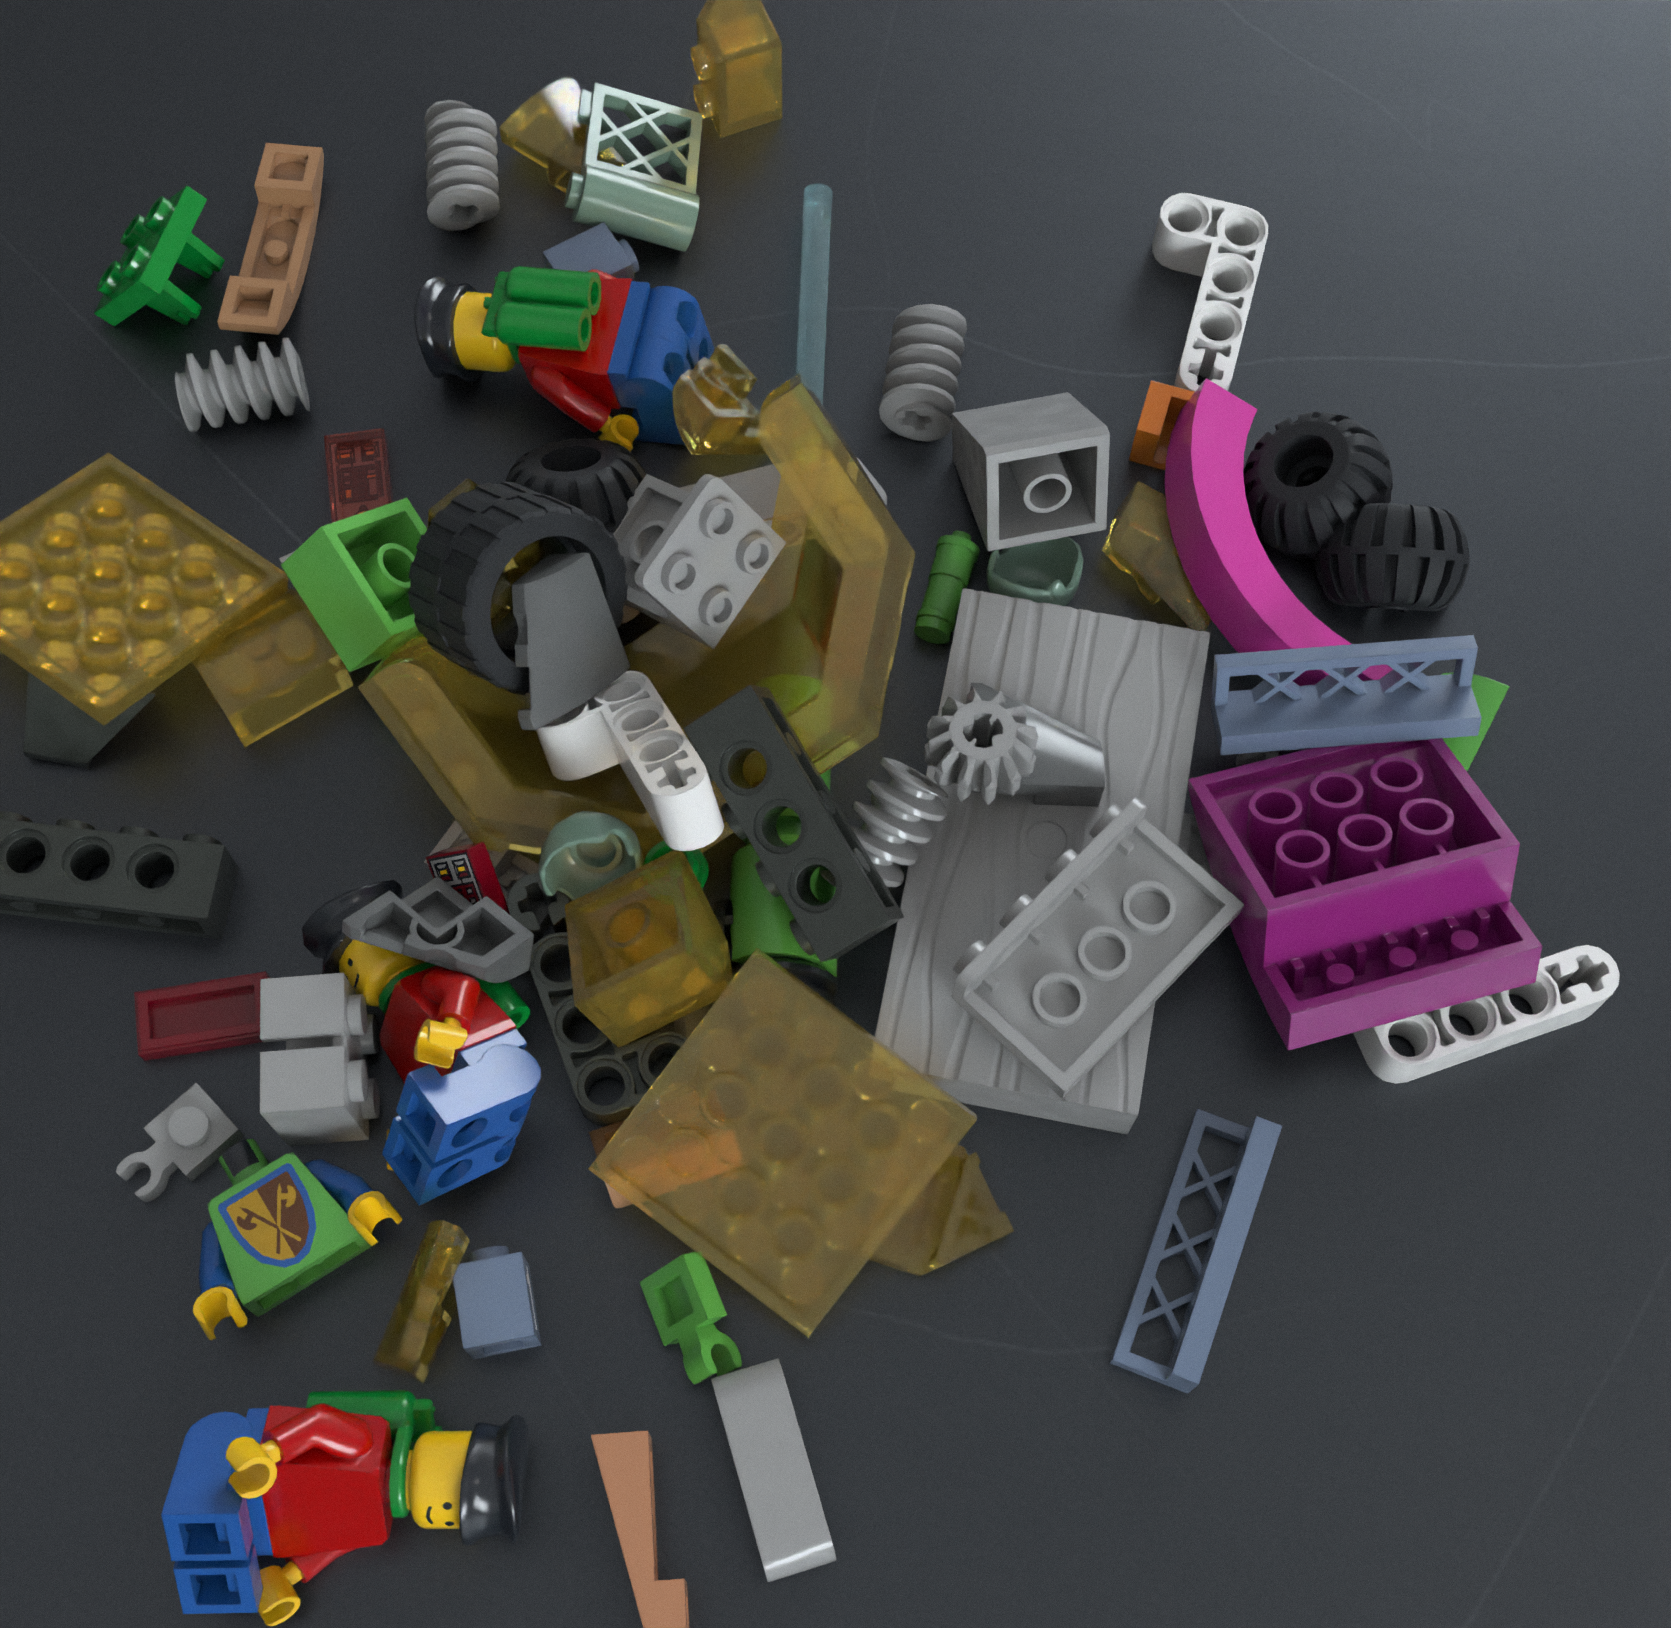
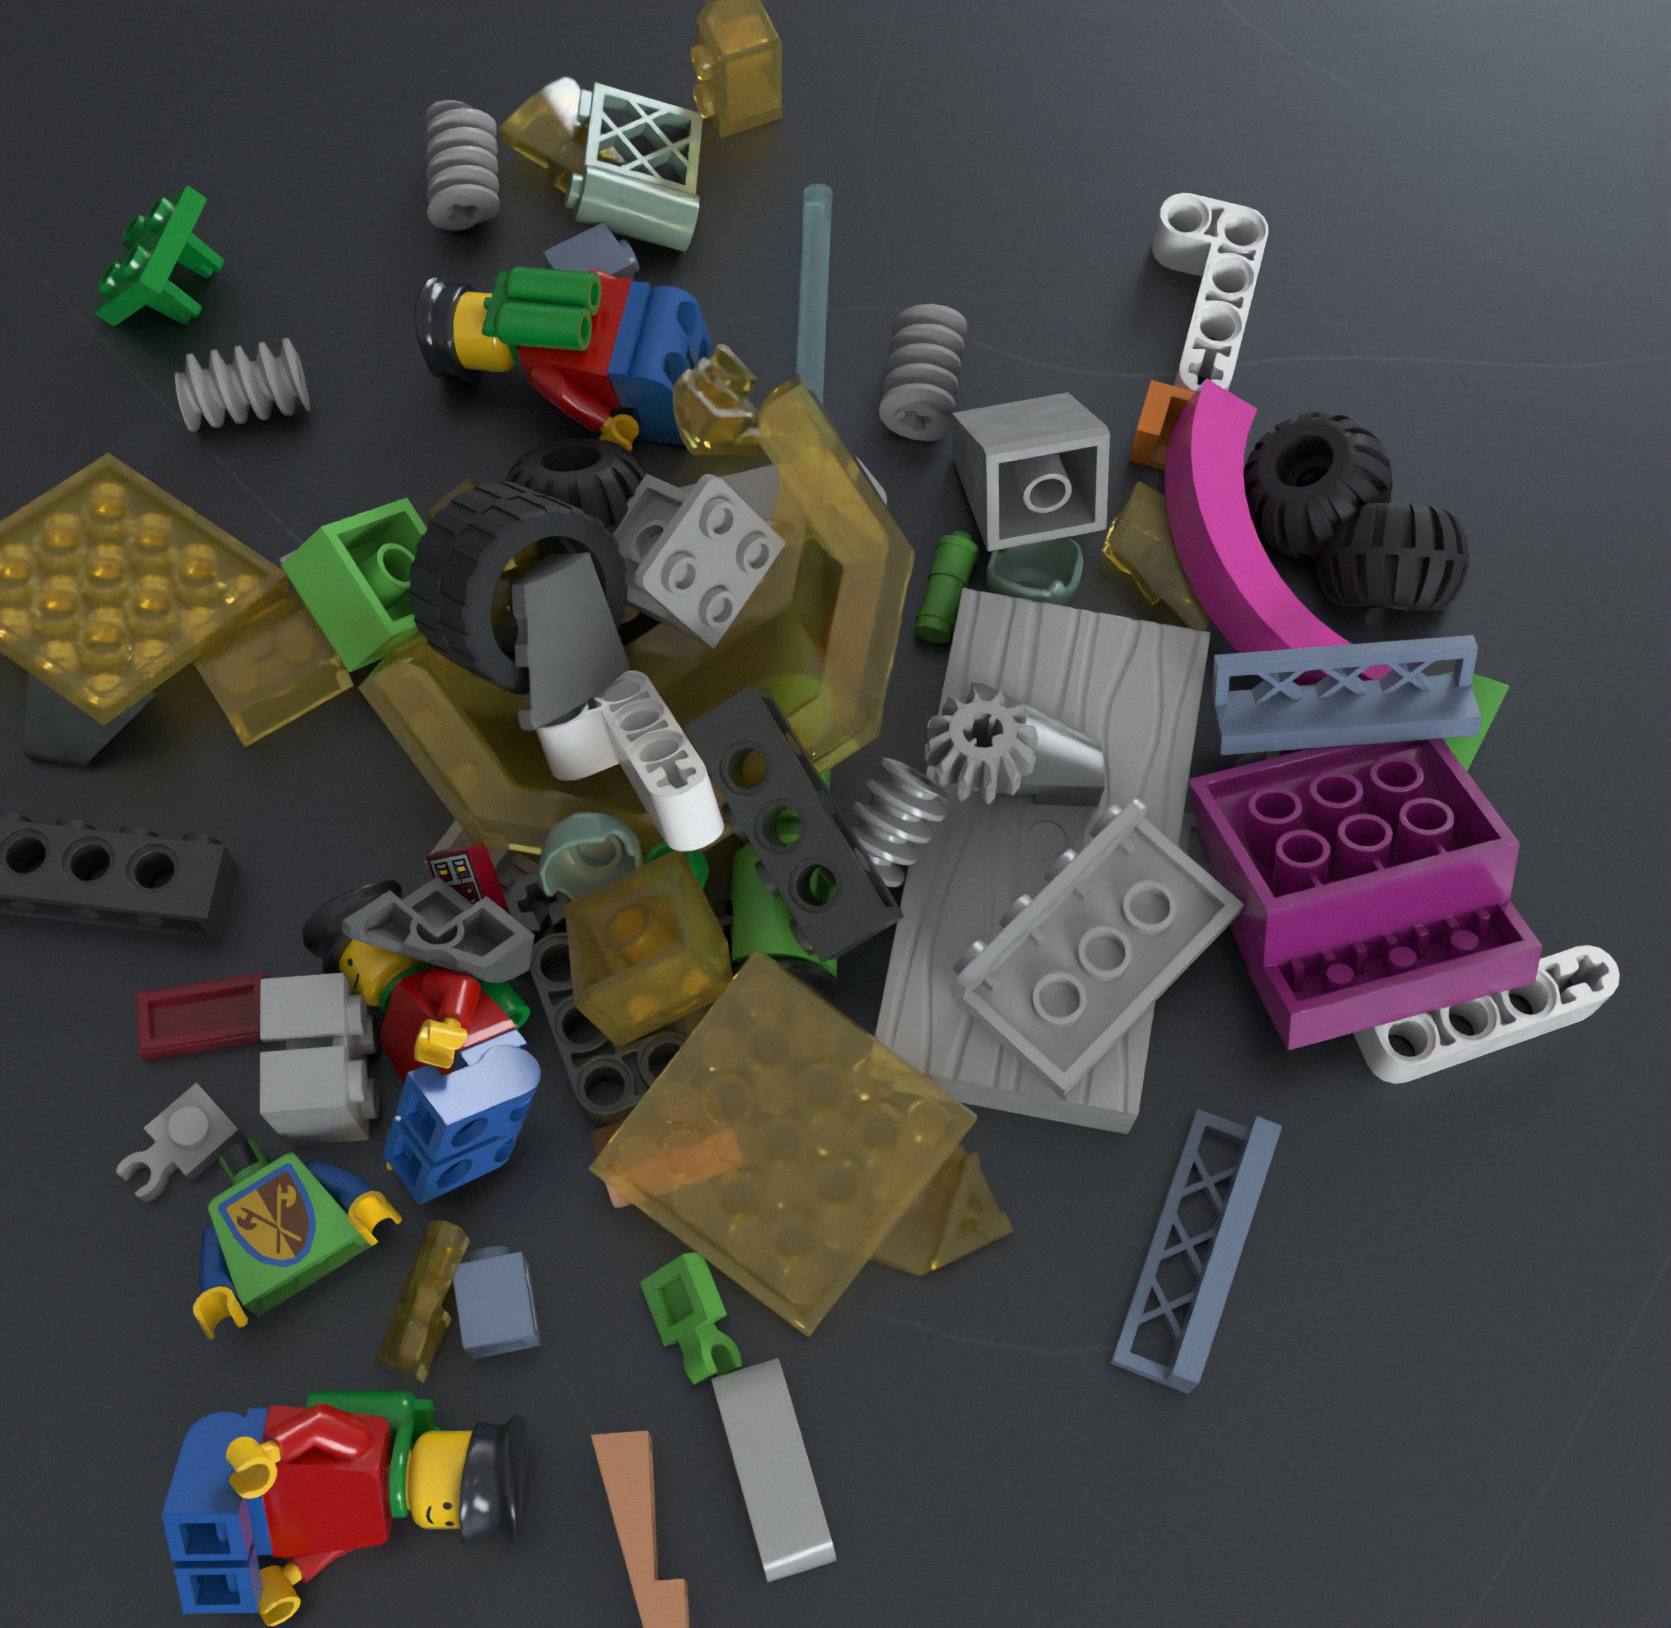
medium nougat slope [217,143,324,335] -> none
clear red tile [324,428,393,523] -> none

